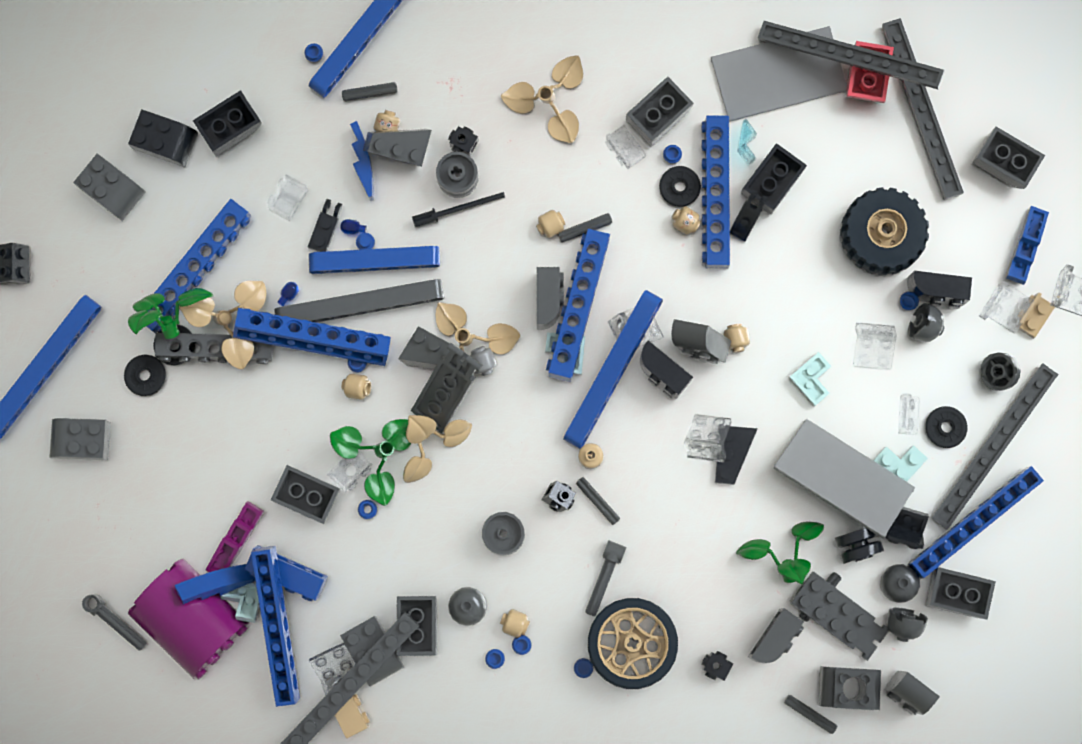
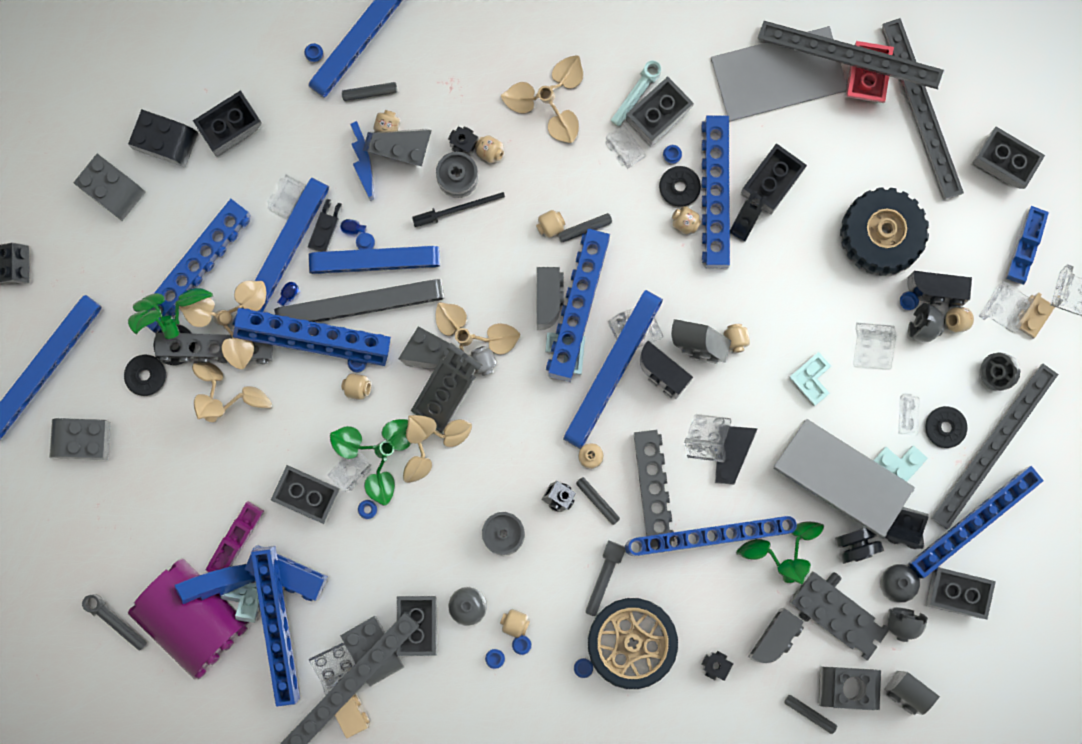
clear light blue slope [737,119,757,166] -> none
none -> tan plant [192,361,272,422]
none -> blue beam [232,178,329,326]
none -> tan head [475,135,504,163]
none -> light aqua axle [611,60,661,126]
none -> blue beam [625,516,797,556]
none -> dark grey brick [634,430,675,548]
none -> tan head [945,307,974,332]

